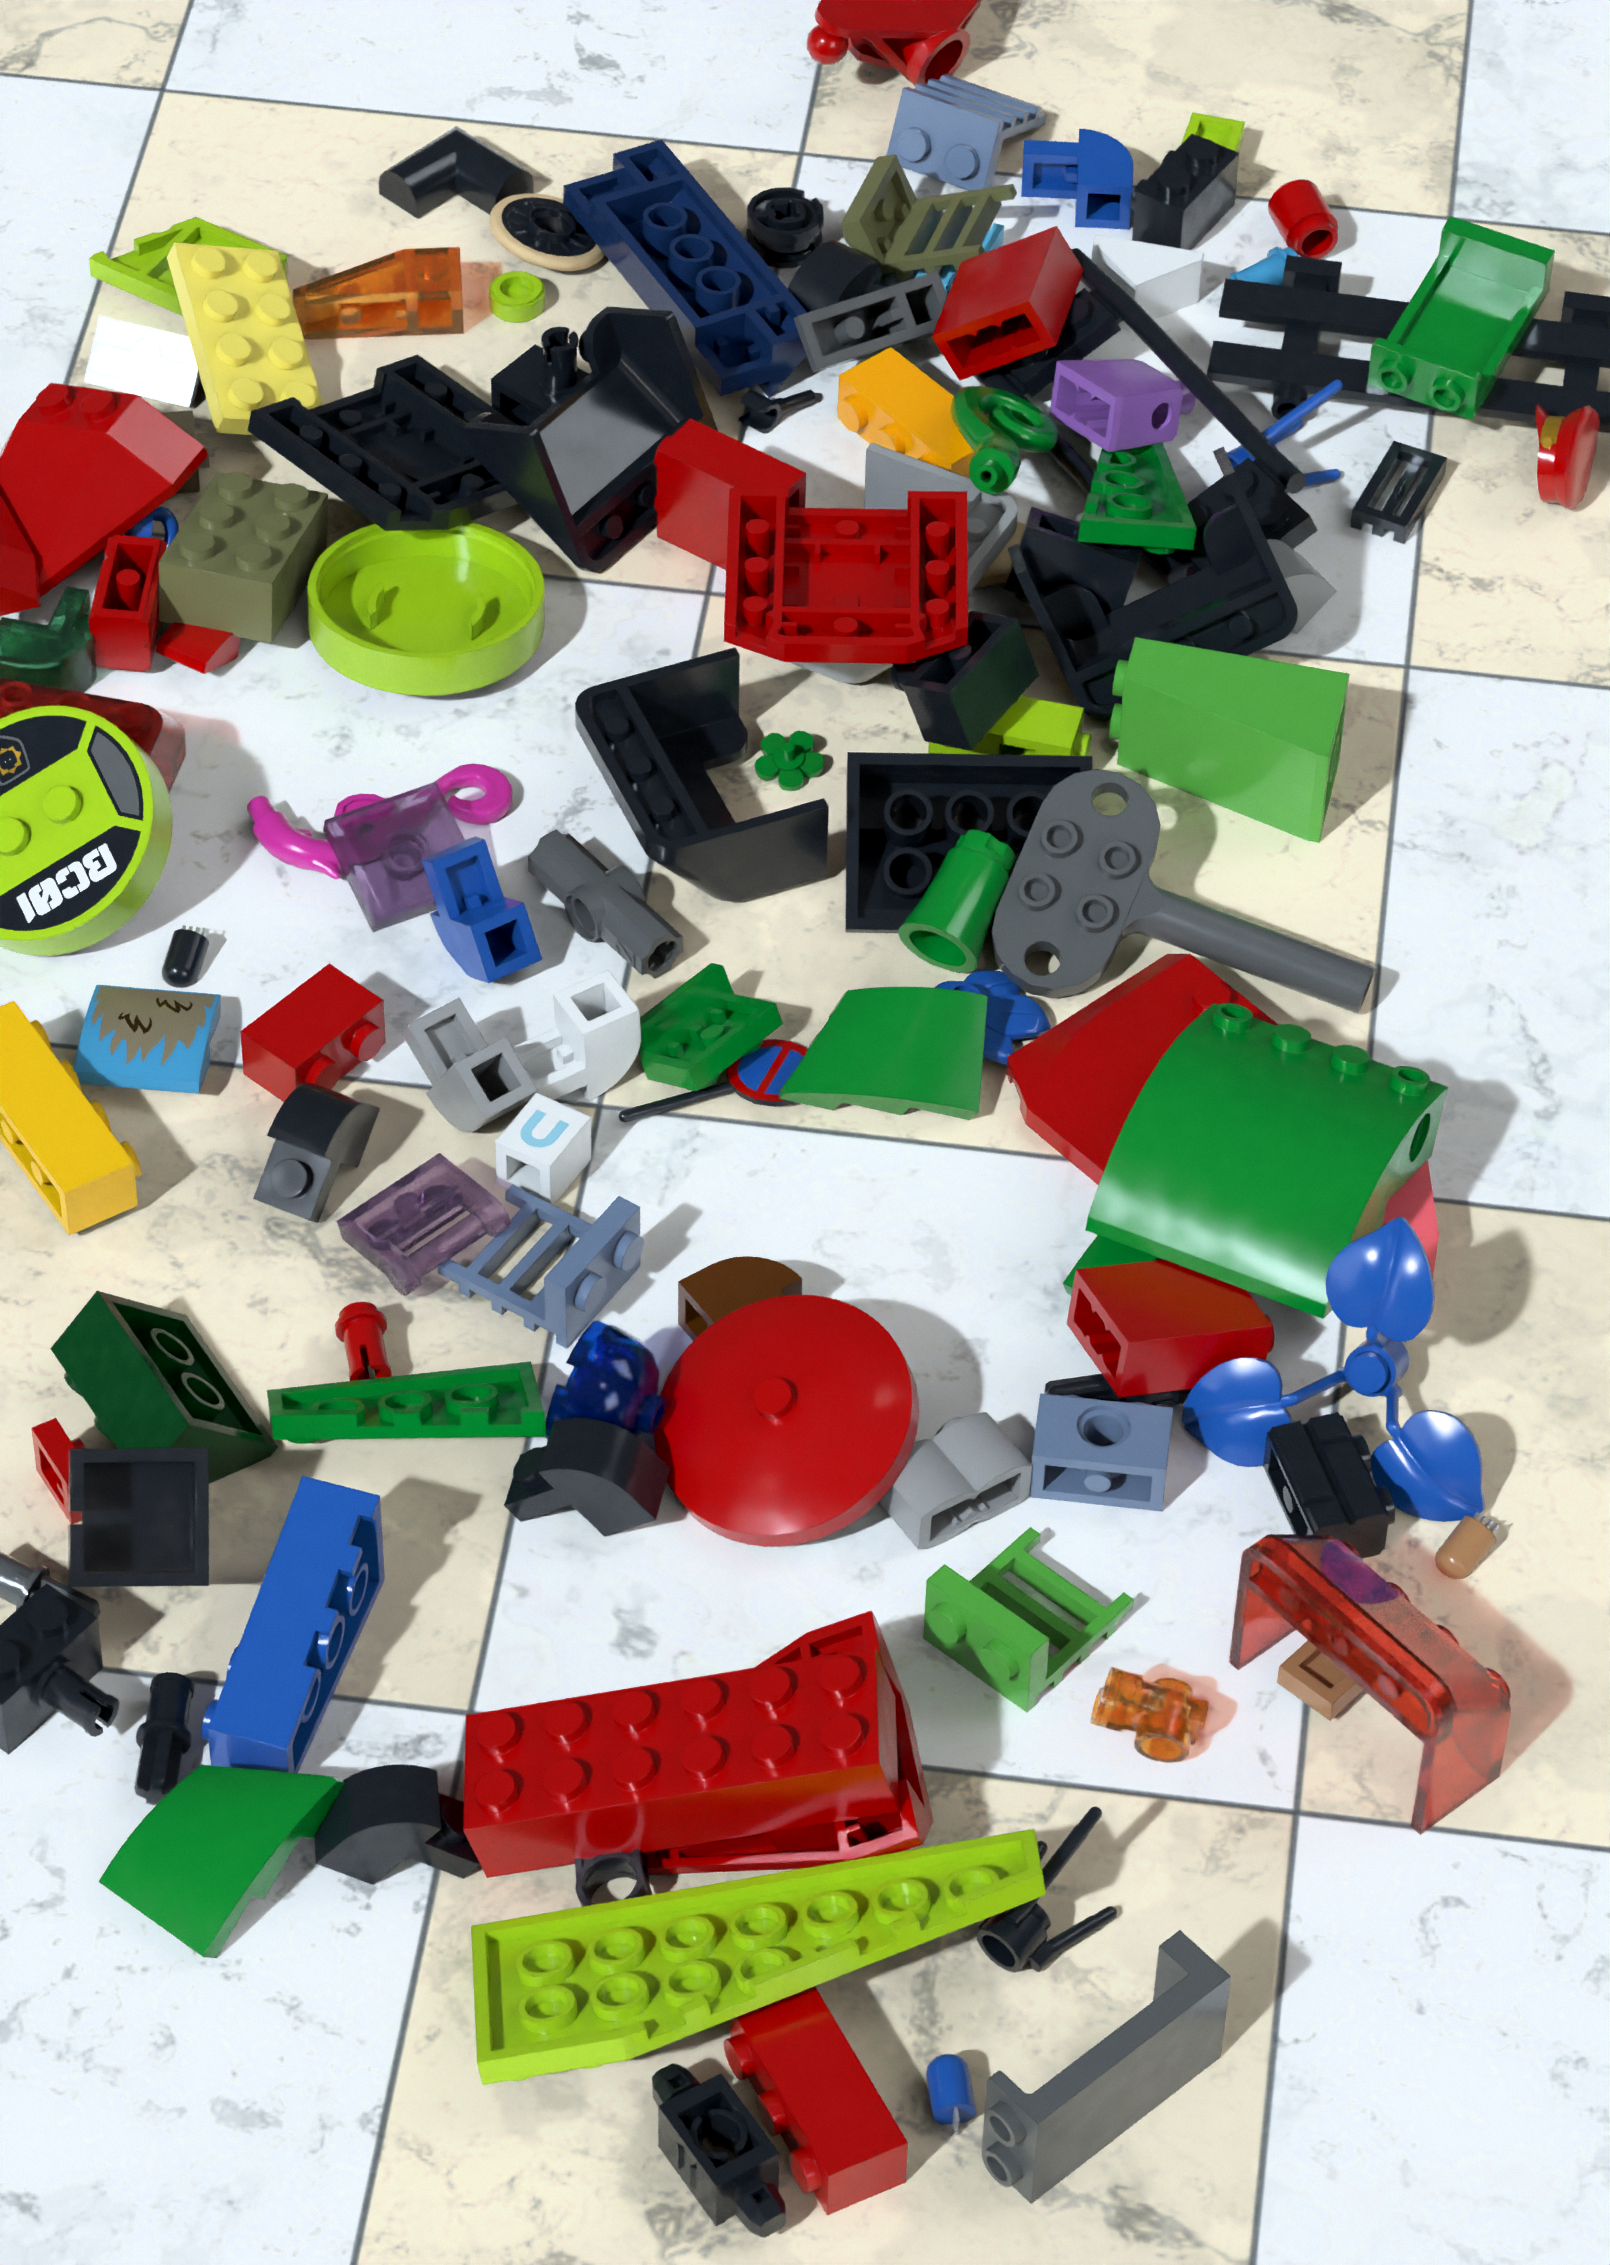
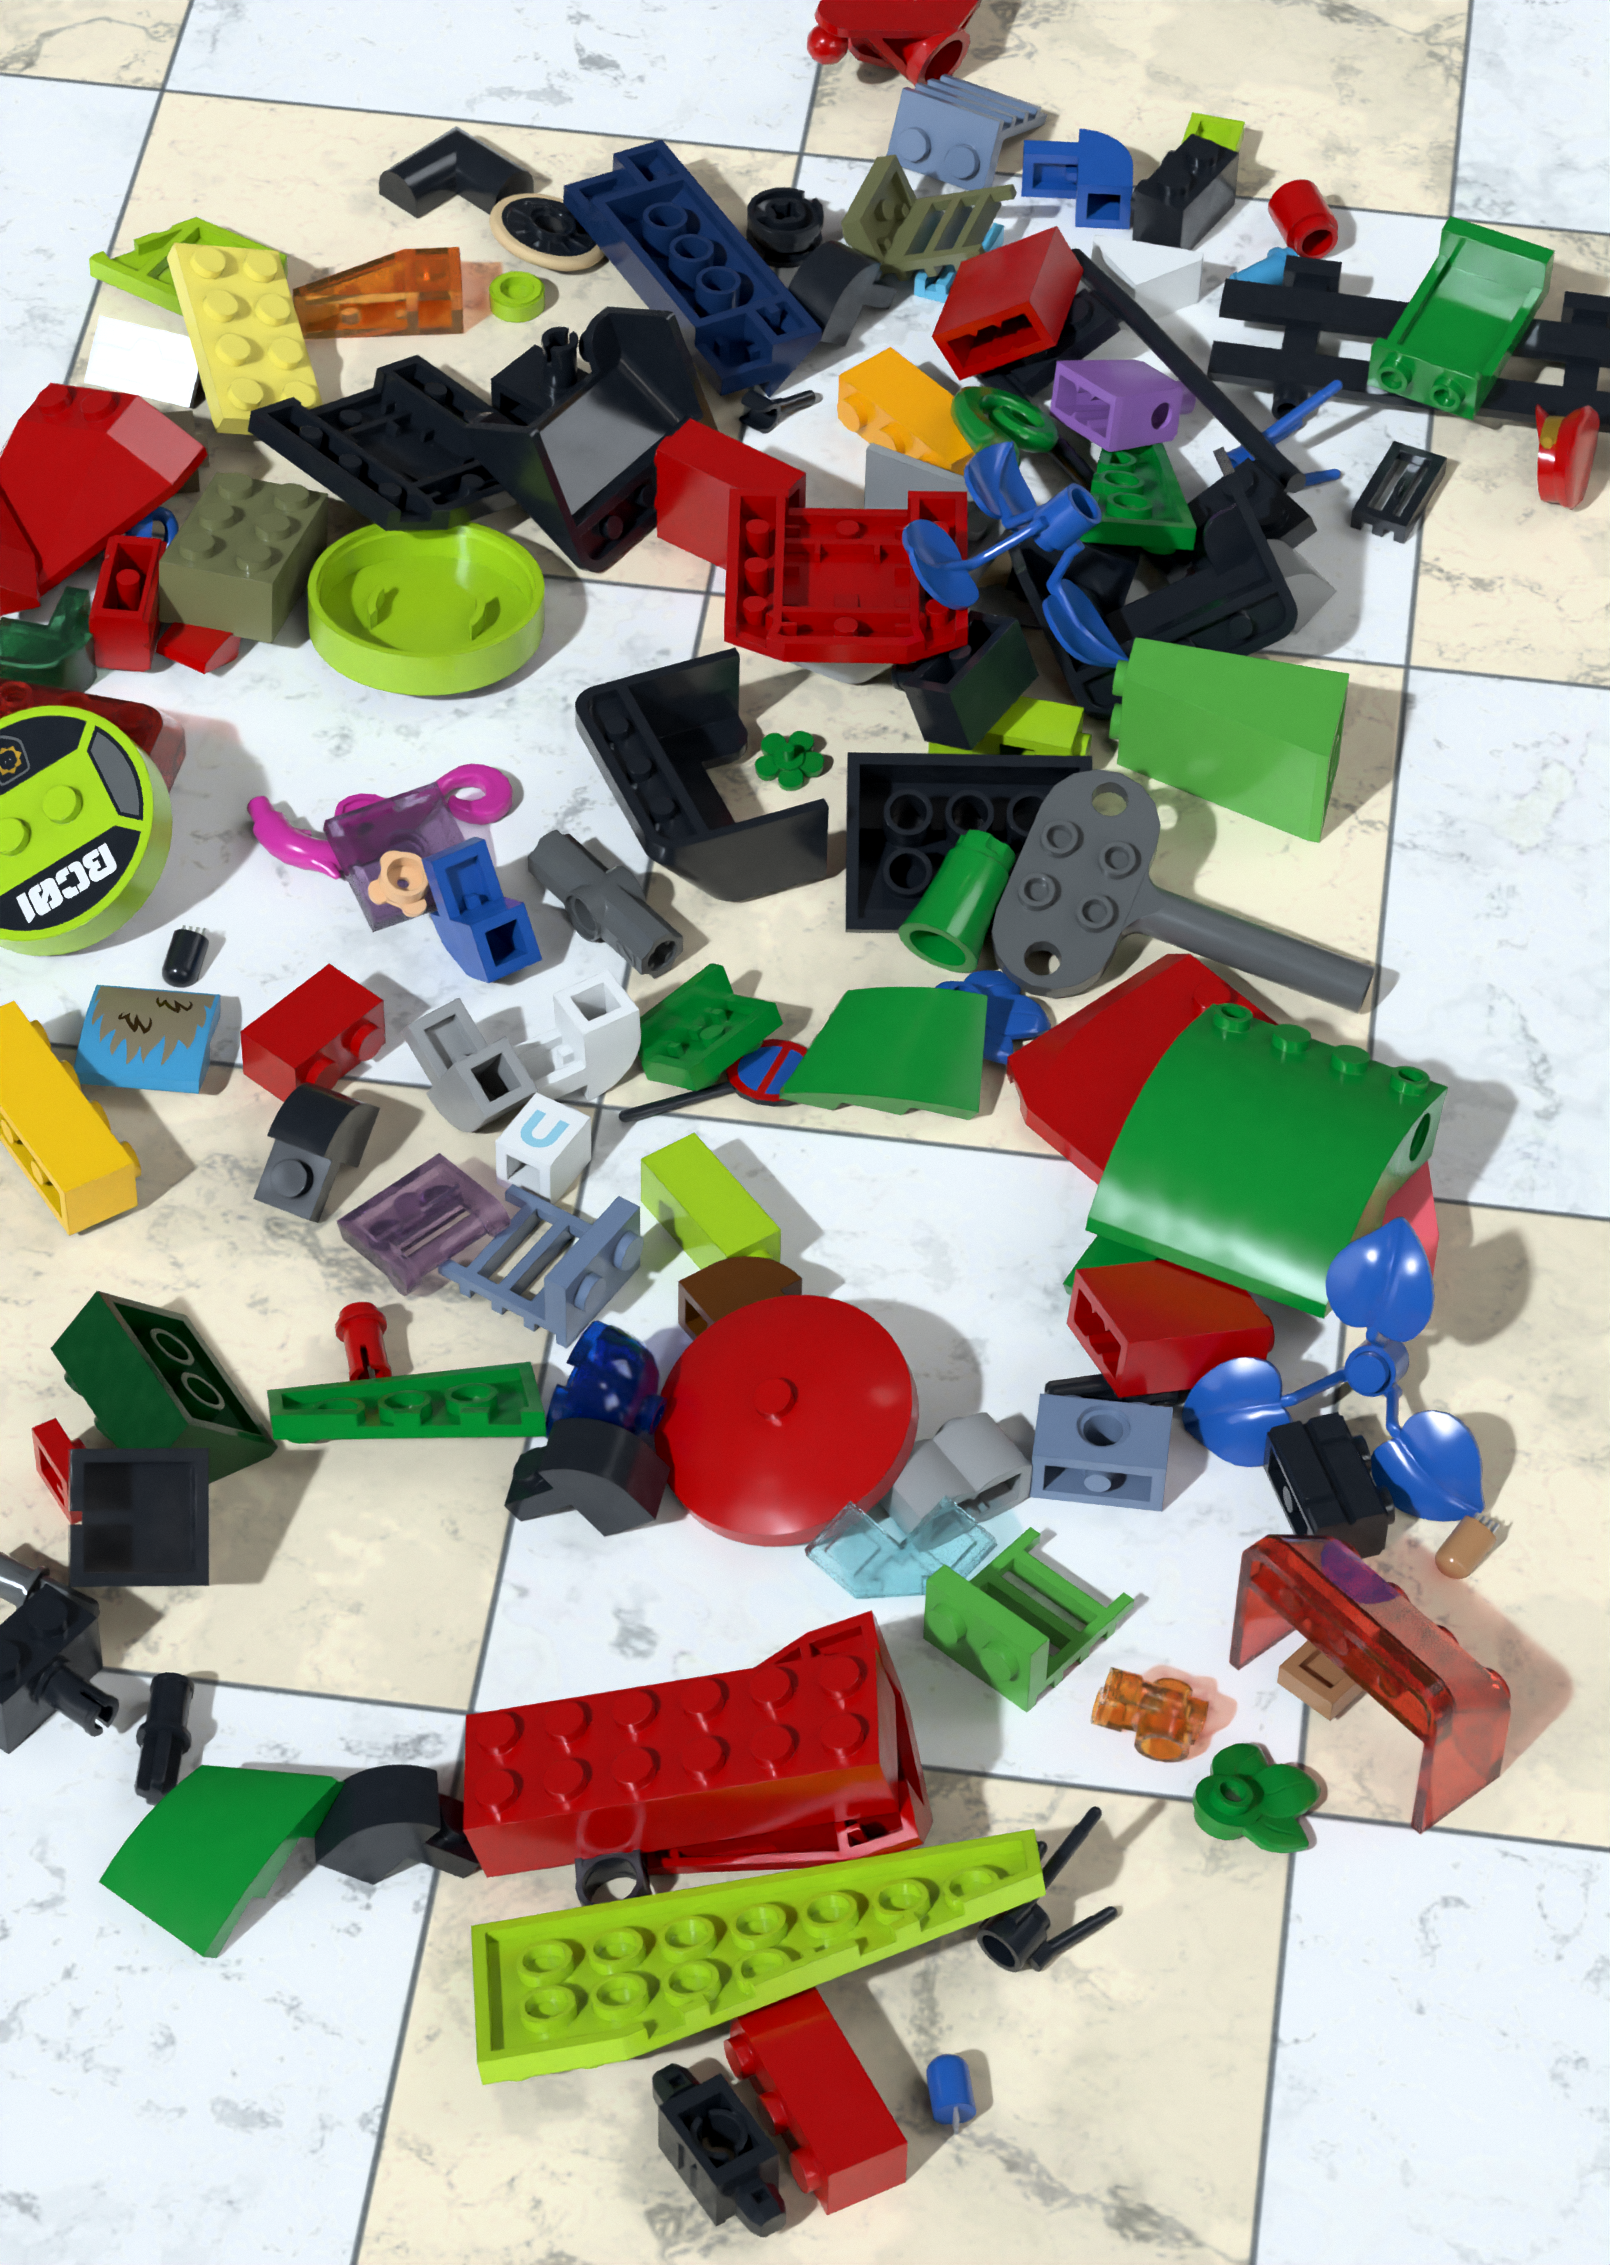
blue wedge [201,1476,385,1773] -> none
dark grey slope [793,271,947,372] -> none
dark grey panel [982,1930,1231,2204] -> none
none -> light nougat plate [368,851,430,917]
none -> lime brick [641,1132,781,1270]
none -> clear light blue tile [804,1495,998,1599]
none -> blue plant [902,441,1129,668]
none -> green plate [1192,1743,1321,1853]

